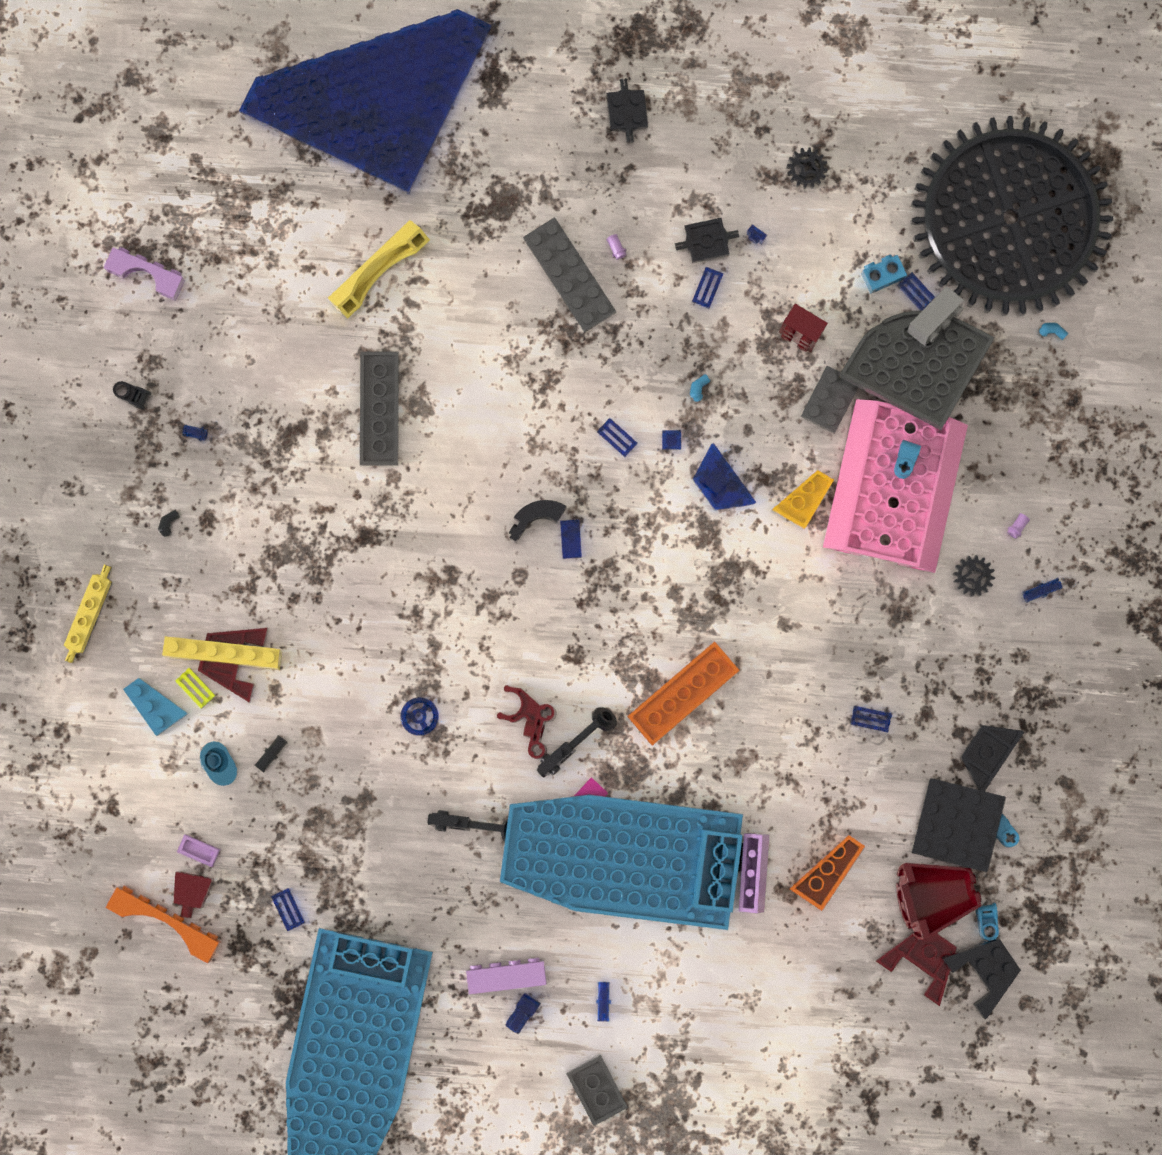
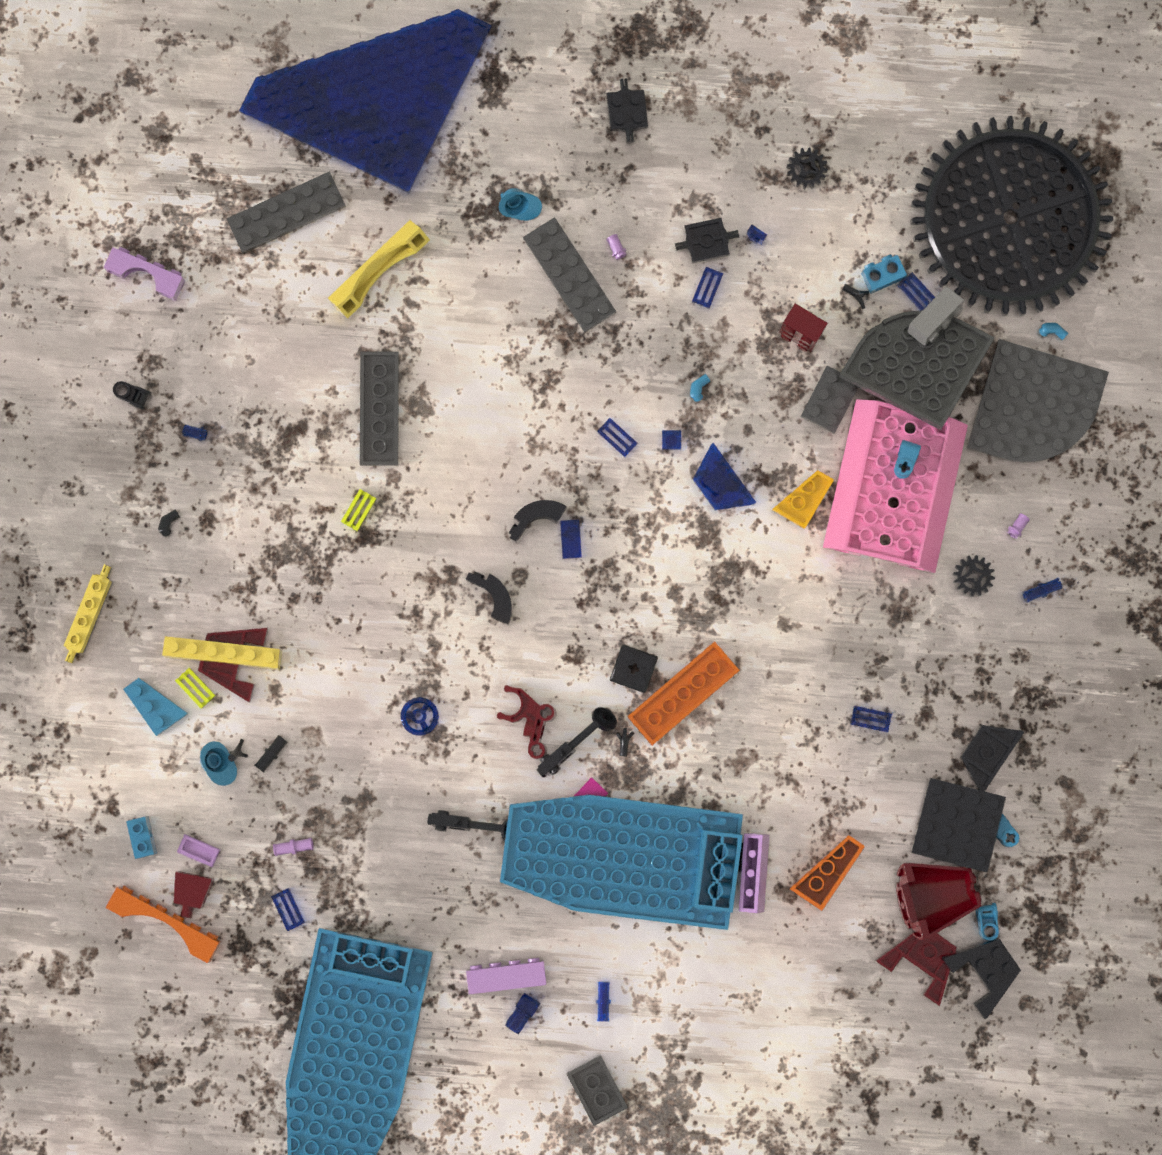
none -> dark azure brick [126,816,158,859]
none -> dark grey plate [227,171,346,254]
none -> black bar [228,739,248,762]
none -> lavender pin [273,838,314,856]
none -> neon yellow tile [341,489,377,532]
none -> black arch [466,571,512,626]
none -> dark azure piece [499,188,542,221]
none -> black brick [610,644,658,693]
none -> black bar [616,727,634,757]
none -> black bar [842,284,869,309]
none -> dark grey plate [967,339,1109,463]

